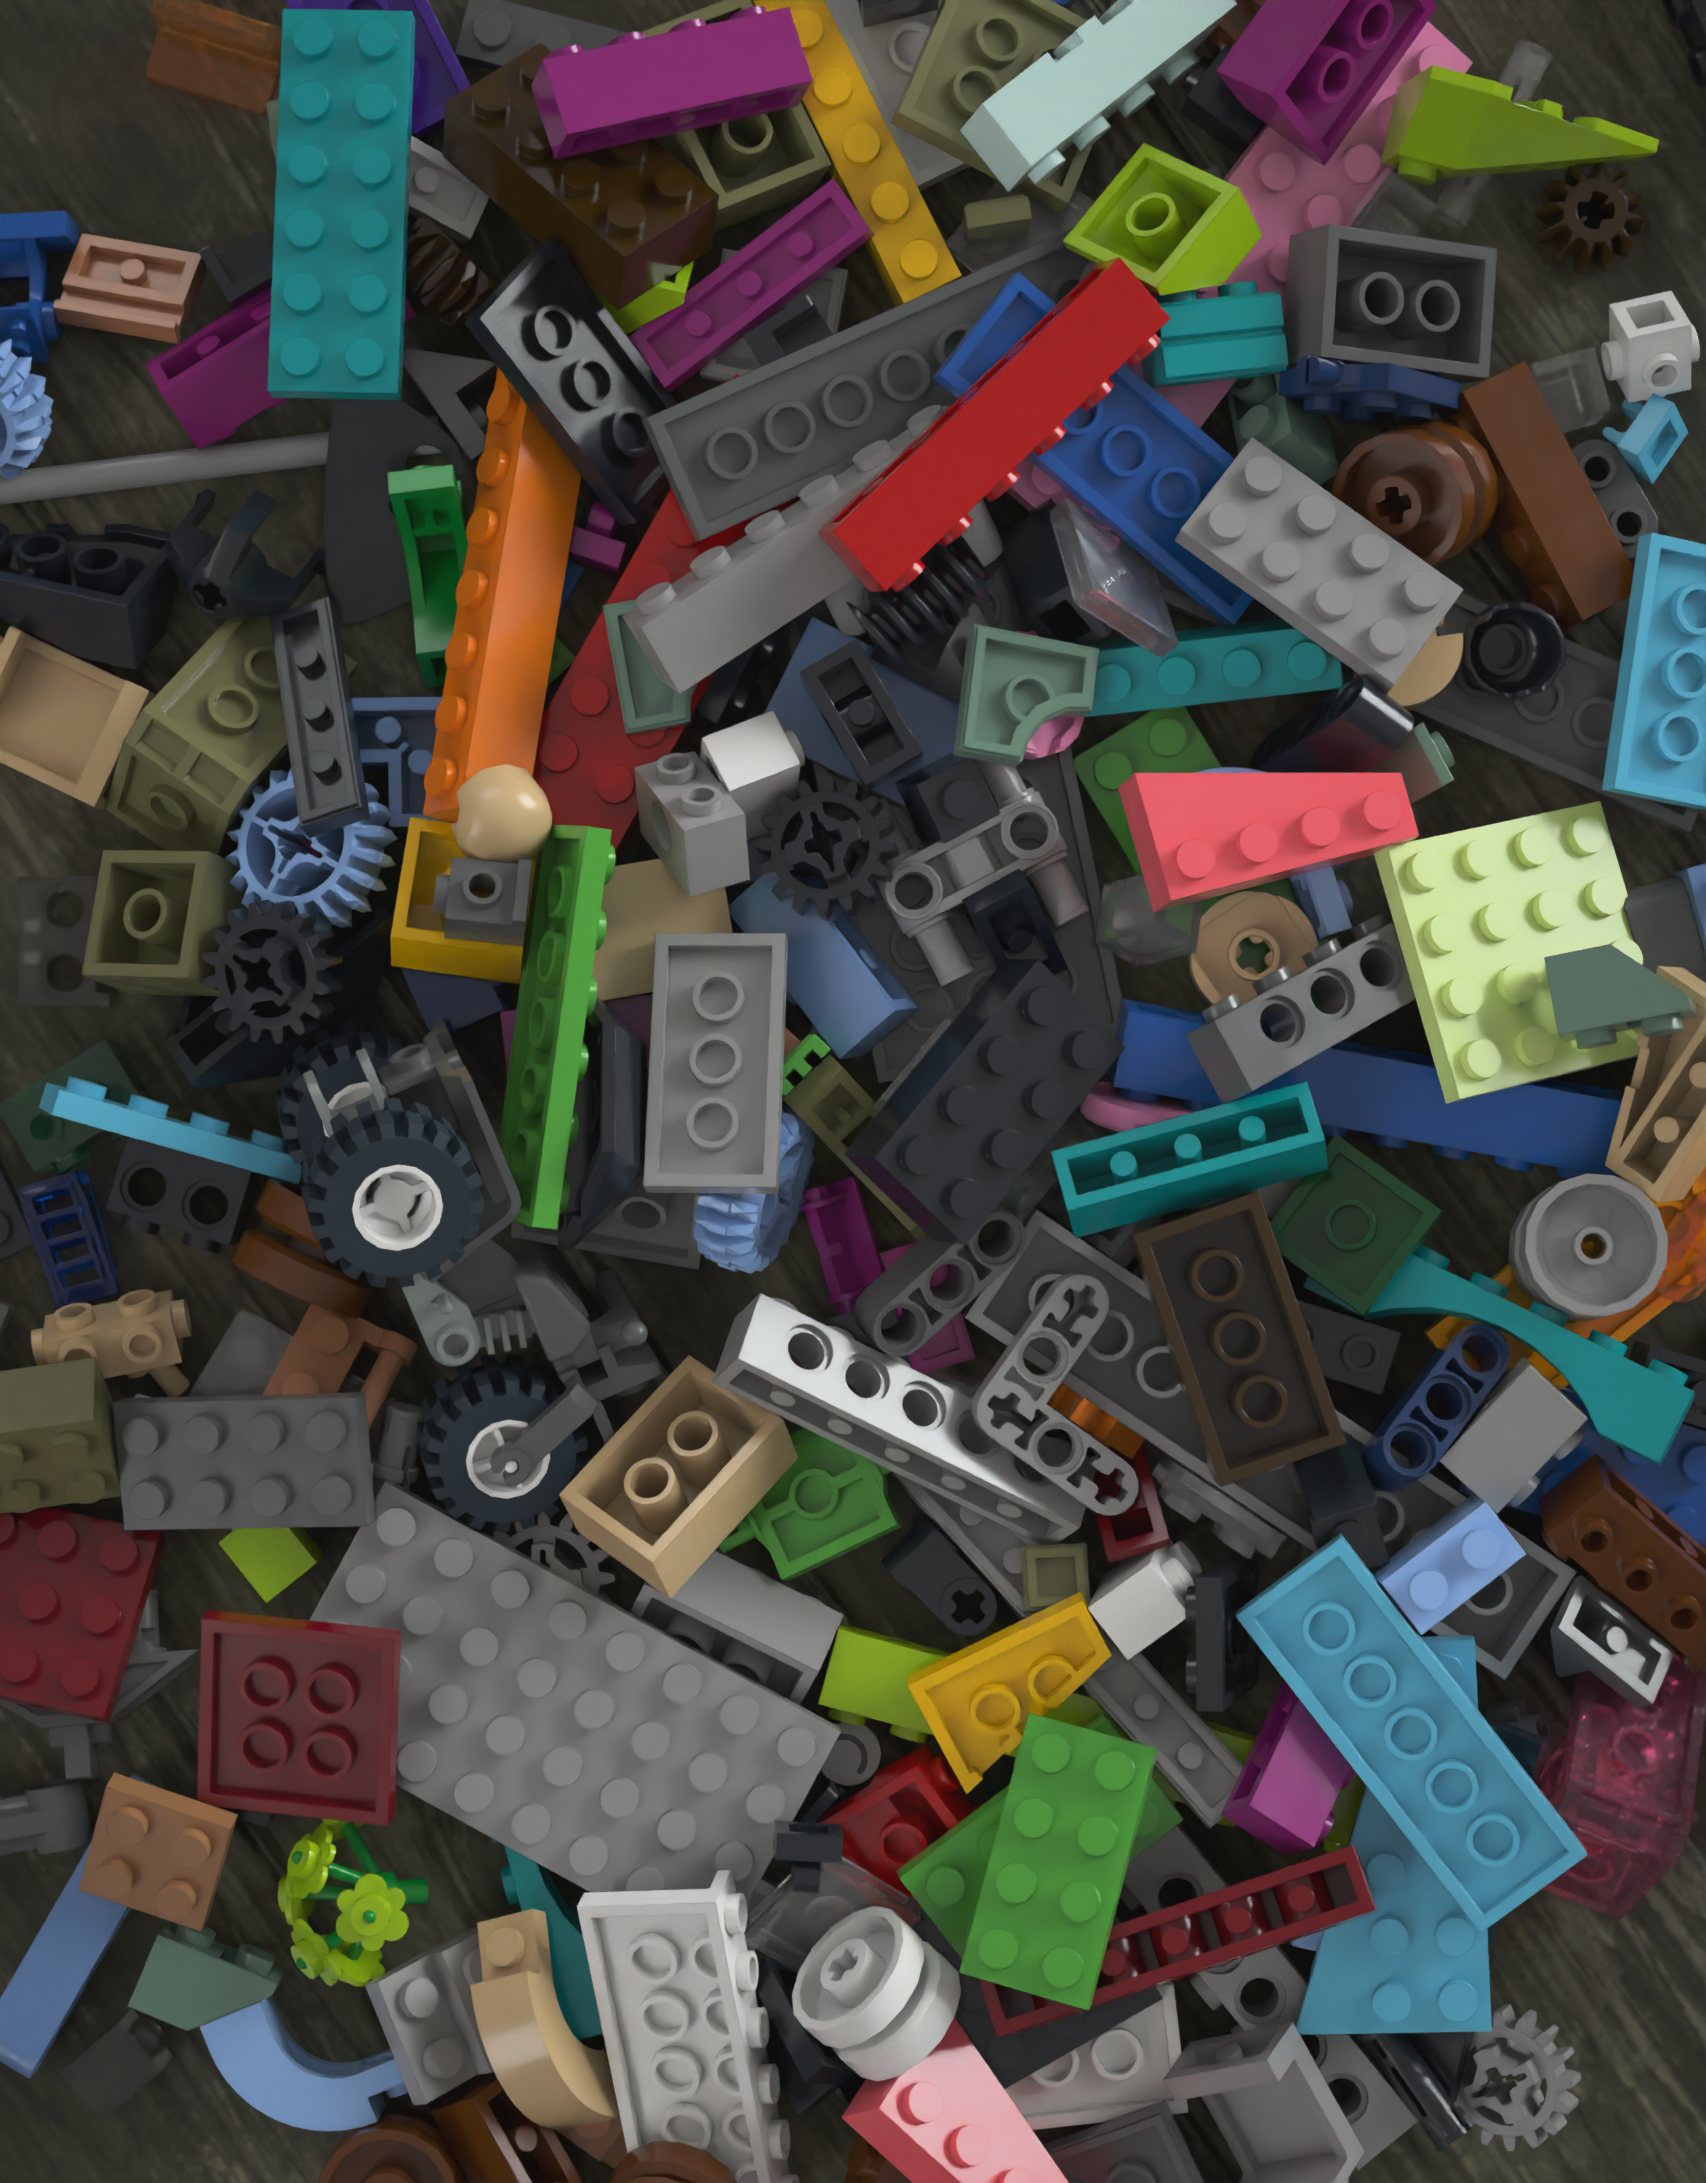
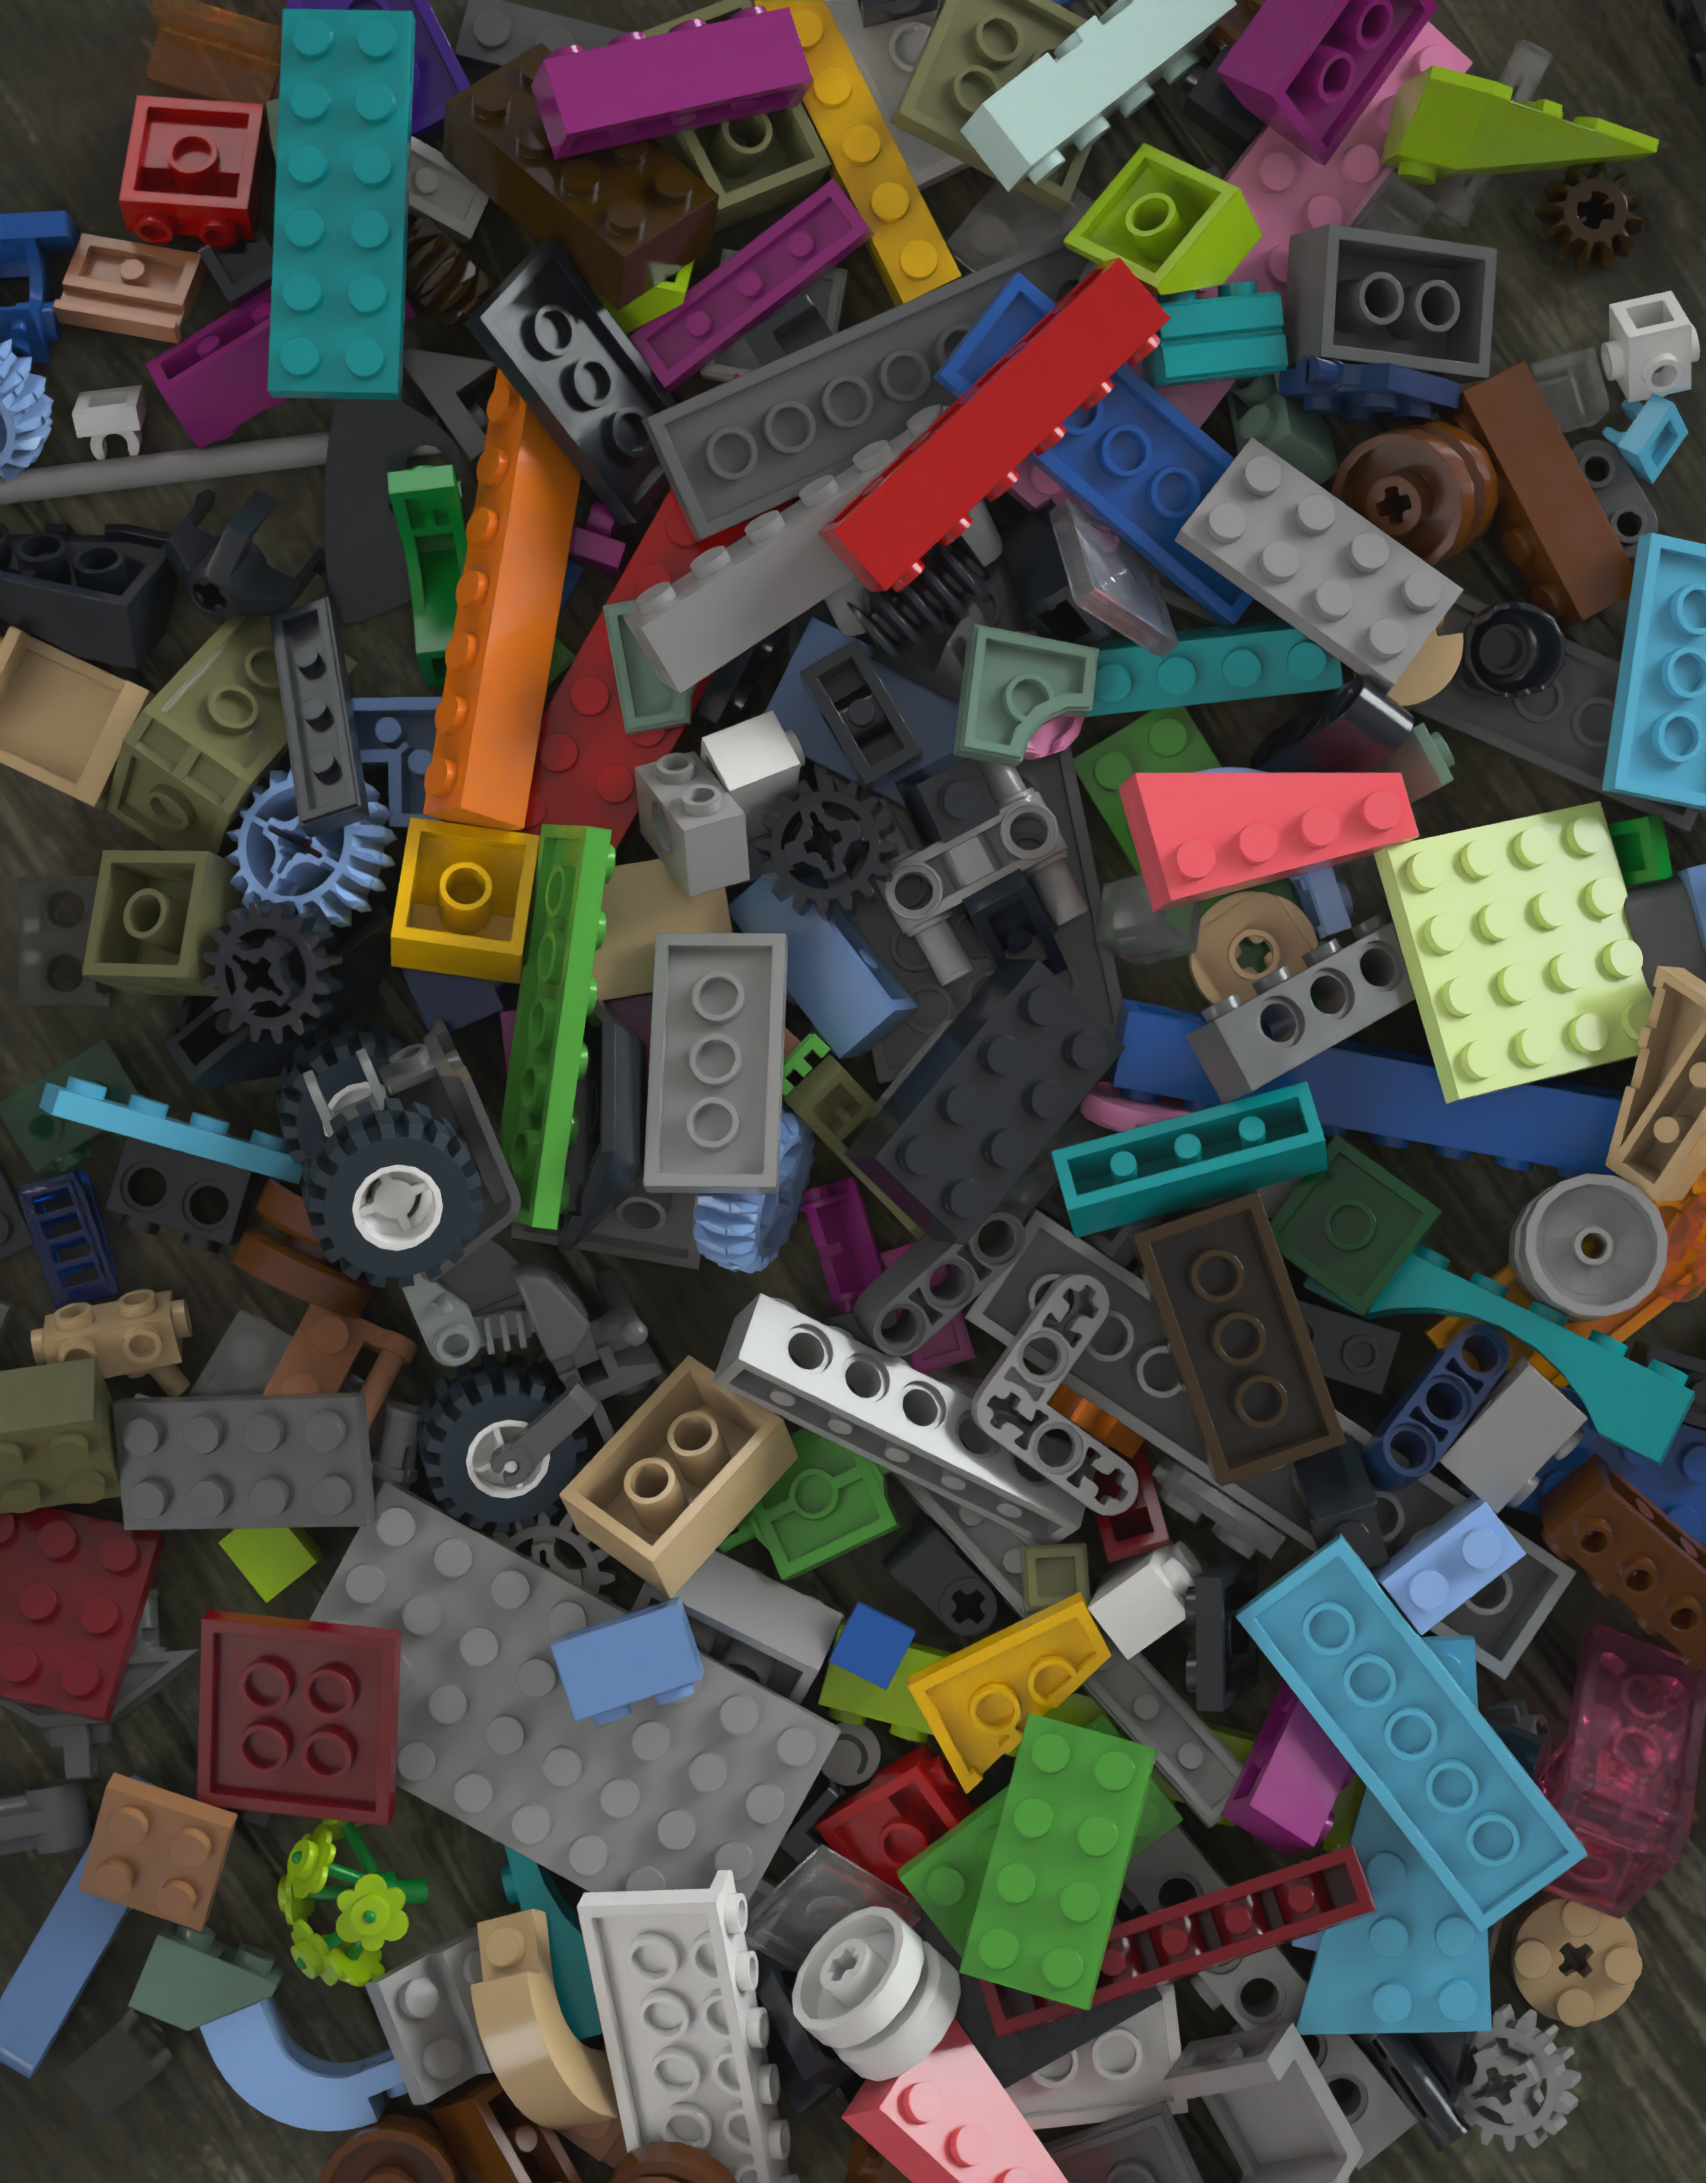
dark grey brick [433,857,532,947] -> none
tan hair [451,764,552,864] -> none
black tile [773,1820,844,1893] -> none
olive tile [962,194,1032,244] -> none
sand green slope [1544,944,1698,1049] -> none
dark grey slope [1550,1575,1675,1708] -> none
none -> white tile [72,385,147,460]
none -> red plate [119,95,267,248]
none -> medium blue brick [550,1596,705,1726]
none -> blue tile [829,1600,916,1690]
none -> tan plate [1509,1892,1643,2027]
none -> green plate [1607,815,1673,887]

